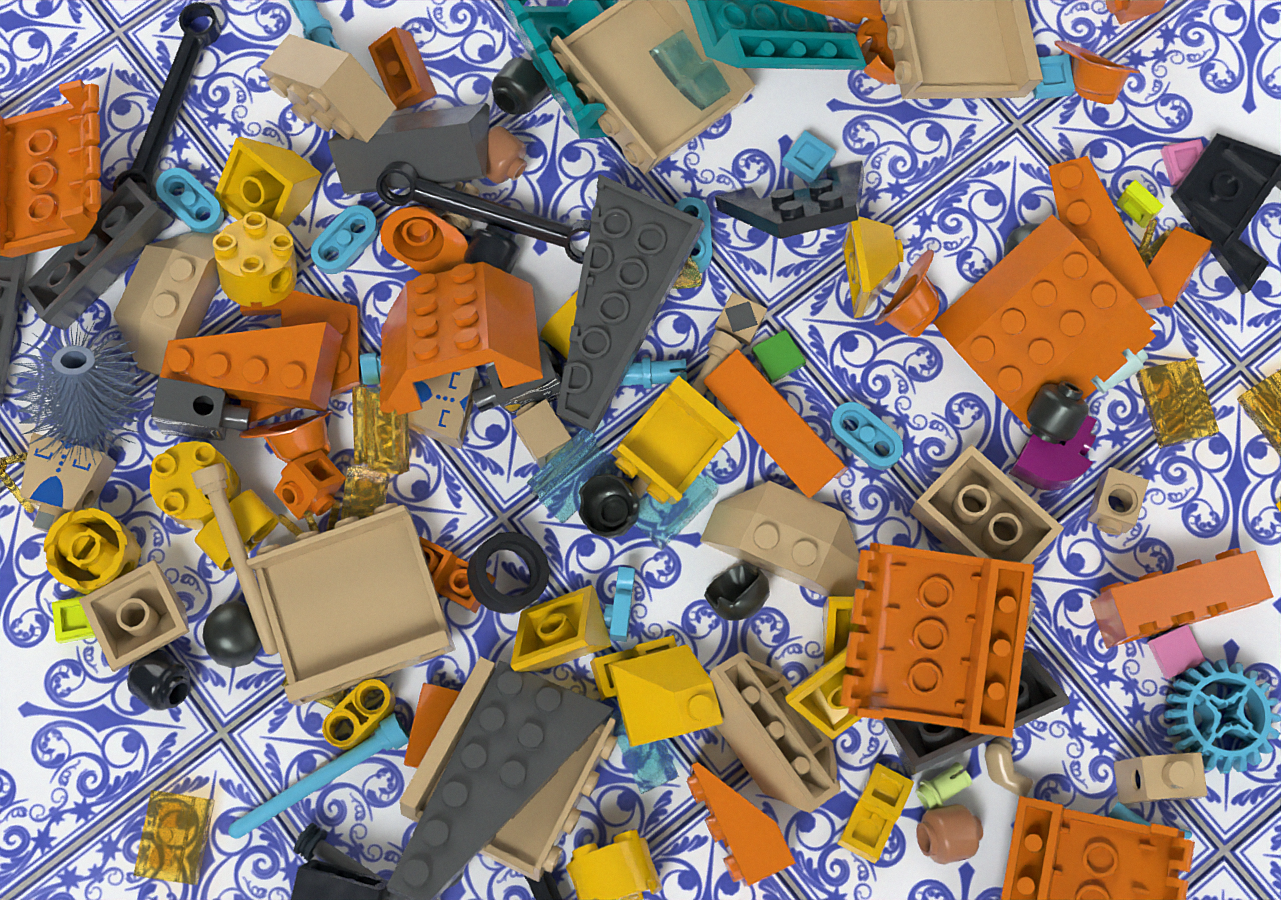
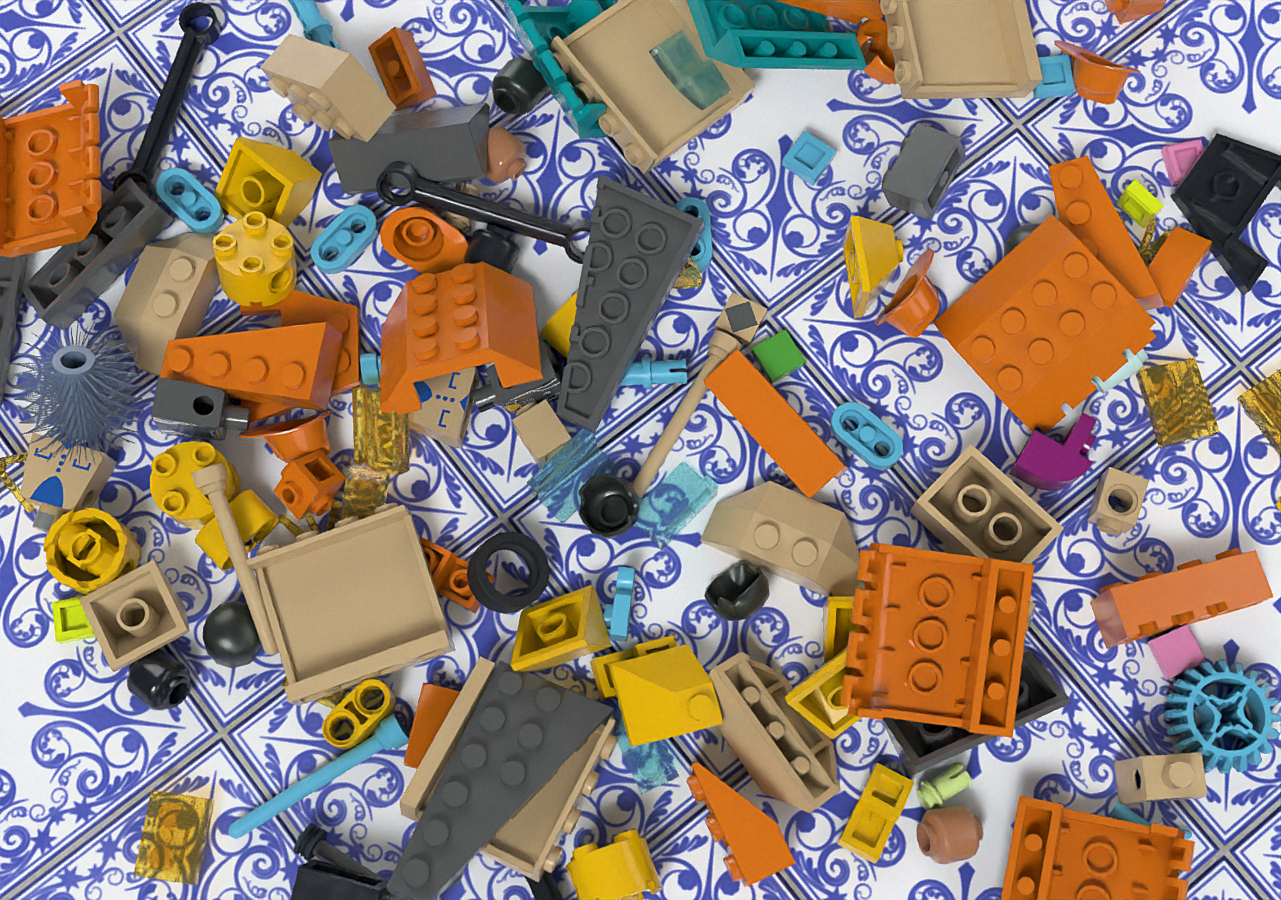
yellow panel [611,375,740,505] -> none
black wing [715,161,864,239] -> none
tan arm [984,737,1034,797] -> none
pearl dark grey head [1027,381,1089,444] -> none
none -> dark grey brick [881,123,966,220]

